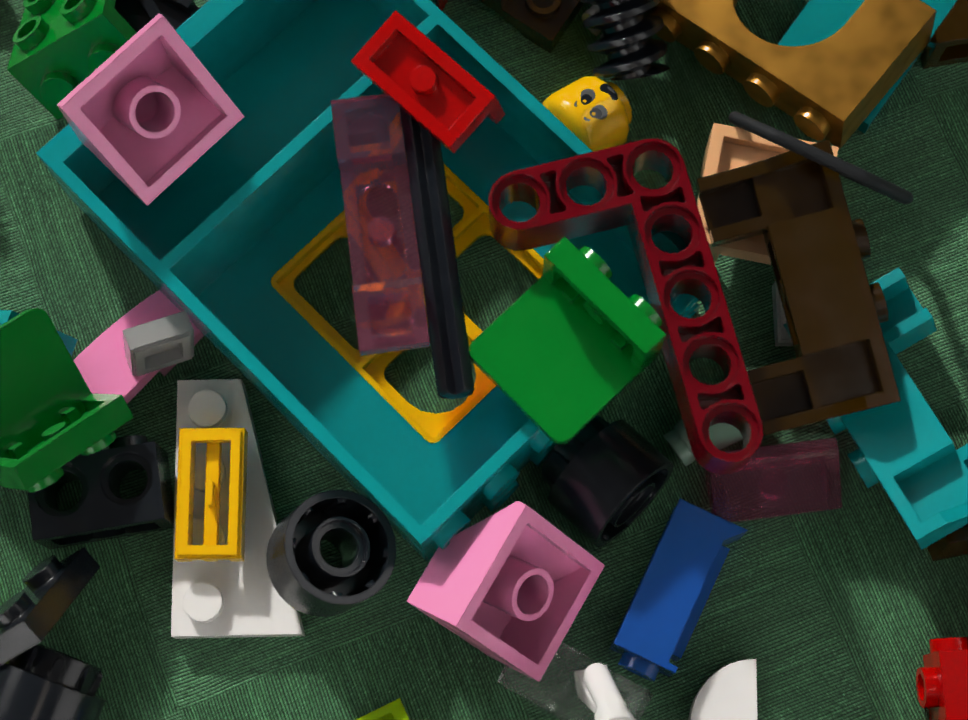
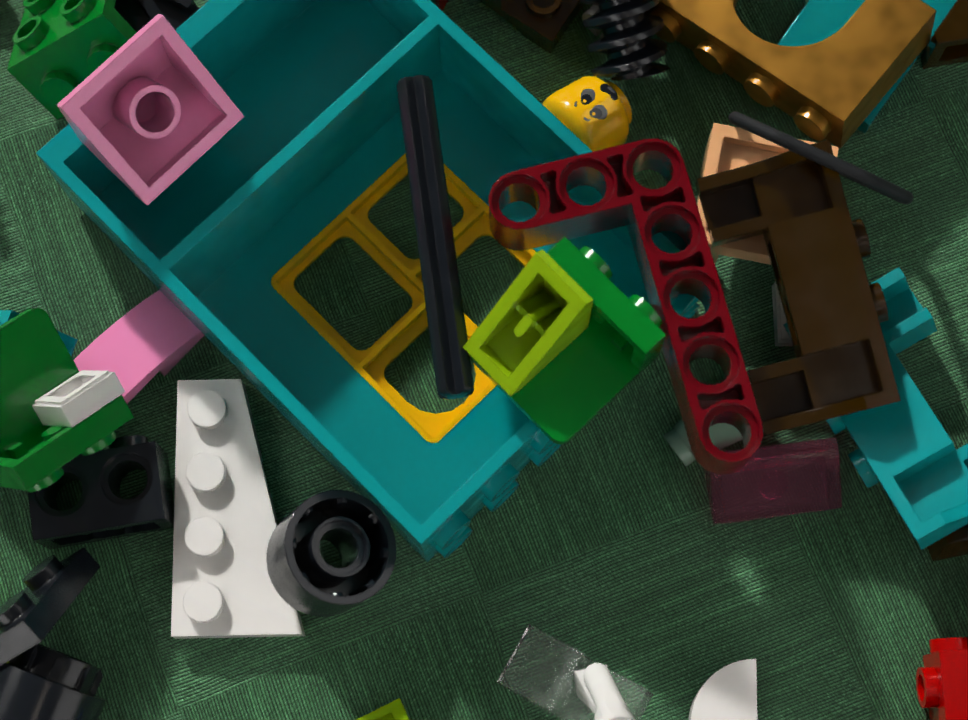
light grey tile [122,310,194,377] -> none
yellow tile [174,428,248,562] -> none
clear pink slope [331,94,430,356] -> none
red panel [351,10,505,153] -> none
bright pink slope [406,501,605,682] -> none
black piece [542,416,674,548] -> none
blue window [609,499,748,682] -> none
none -> white tile [32,370,125,427]
none -> lime slope [463,249,593,397]

